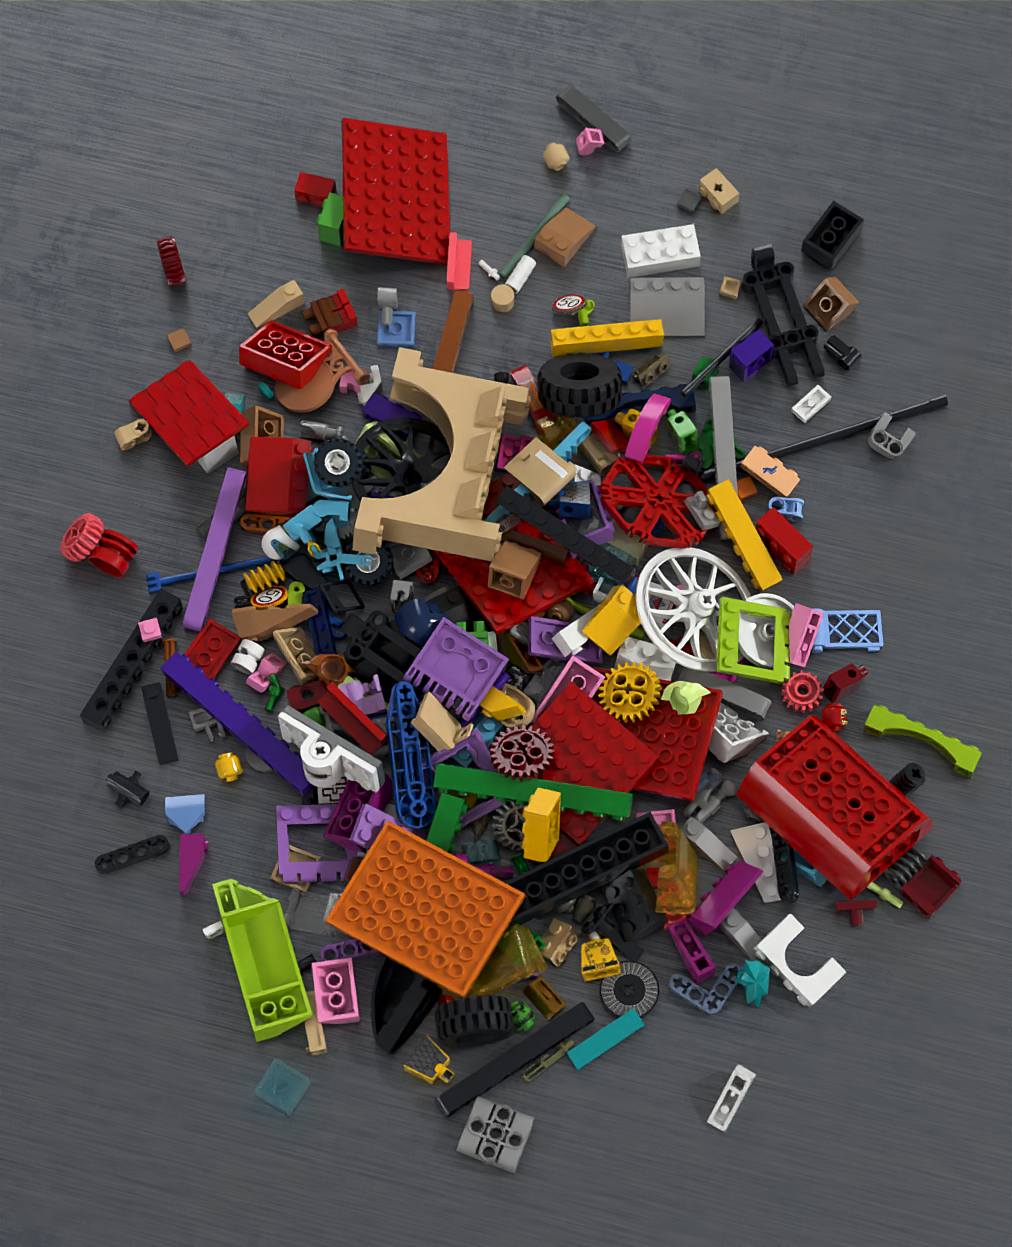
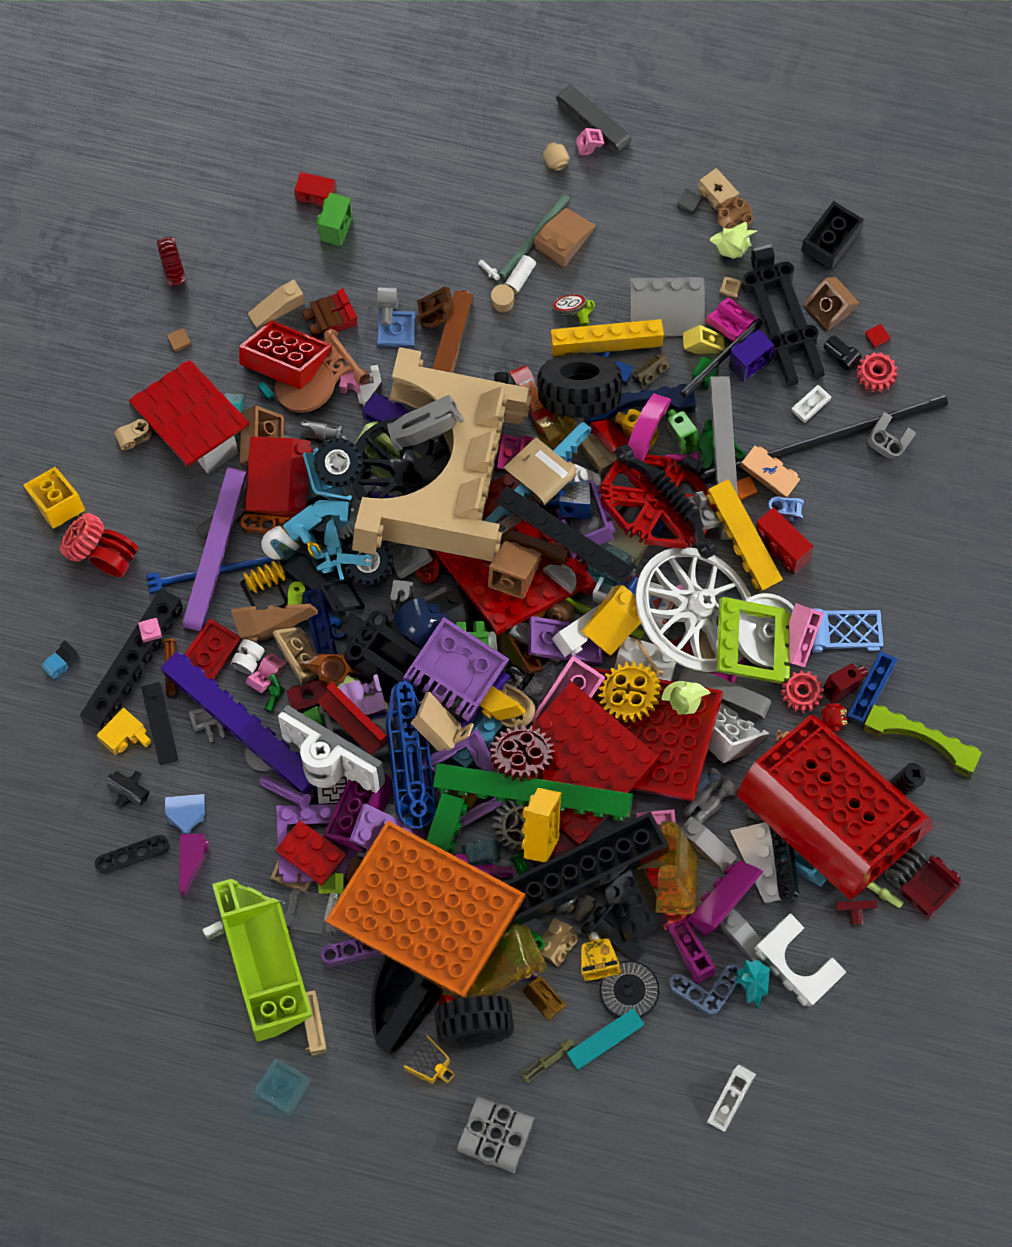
yellow head [215,752,243,782] -> none
black bush [234,596,252,609] -> none
piece [251,586,288,609] -> none
black pin [297,953,317,975] -> none
bright pink slope [312,958,360,1024] -> none
red plate [341,118,450,265] -> none
black beam [434,1002,595,1118] -> none
coral panel [447,232,472,291] -> none
dark tan piece [472,804,490,840] -> none
bright green head [511,1001,535,1031] -> none
white brick [621,224,701,278] -> none
none -> yellow slope [23,467,85,529]
none -> leg [41,640,79,679]
none -> yellow hinge [97,708,151,756]
none -> medium lavender axle [260,775,311,809]
none -> red plate [275,820,347,887]
none -> lime panel [318,873,343,894]
none -> light grey piece [387,395,464,451]
none -> reddish brown slope [416,287,453,329]
none -> light grey tile [543,564,576,594]
none -> black piece [616,444,716,559]
none -> tan piece [635,639,664,678]
none -> light yellow slope [683,325,725,354]
none -> dark pink slope [705,297,757,341]
none -> yellowish green hair [710,222,757,259]
none -> medium nougat dish [717,197,753,229]
none -> blue brick [847,651,898,727]
none -> coral gear [857,352,898,392]
none -> red tile [865,324,891,349]

